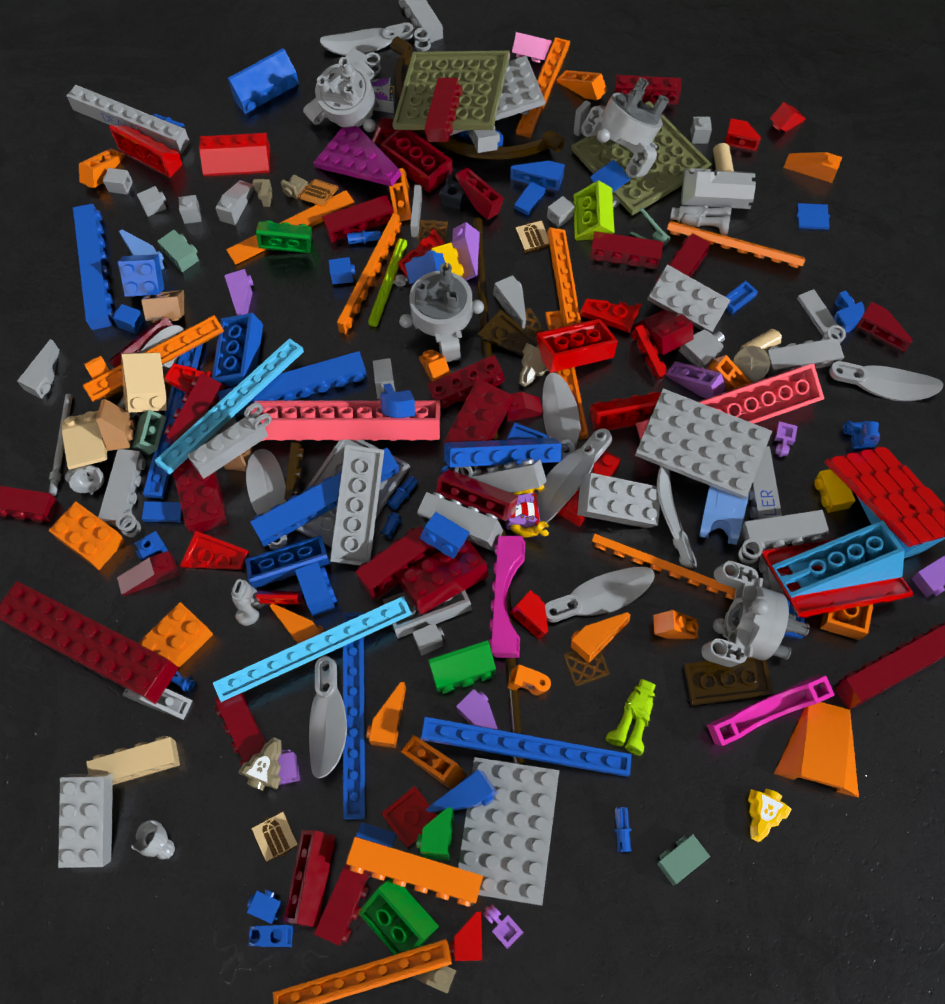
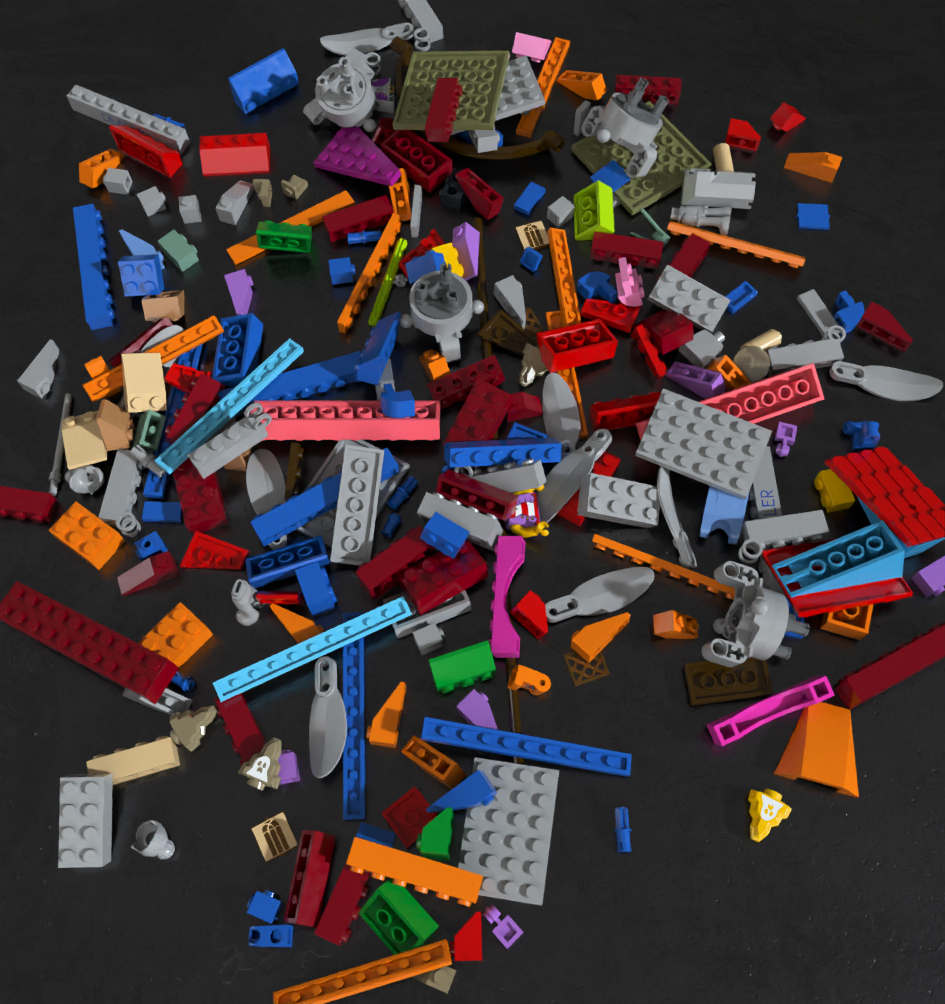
blue brick [113,304,145,334] -> none
clear orange piece [299,179,339,206] -> none
clear orange window [417,220,448,247] -> none
blue slope [510,161,565,191] -> none
lime piece [605,679,656,755] -> none
sand green brick [656,835,710,886] -> none
light grey brick [690,117,712,144] -> none
none -> light grey pin [130,444,166,478]
none -> dark tan rock [169,705,217,752]
none -> blue slope [355,312,401,386]
none -> blue tile [520,247,543,272]
none -> blue brick [577,271,617,304]
none -> bright pink brick [615,257,645,306]

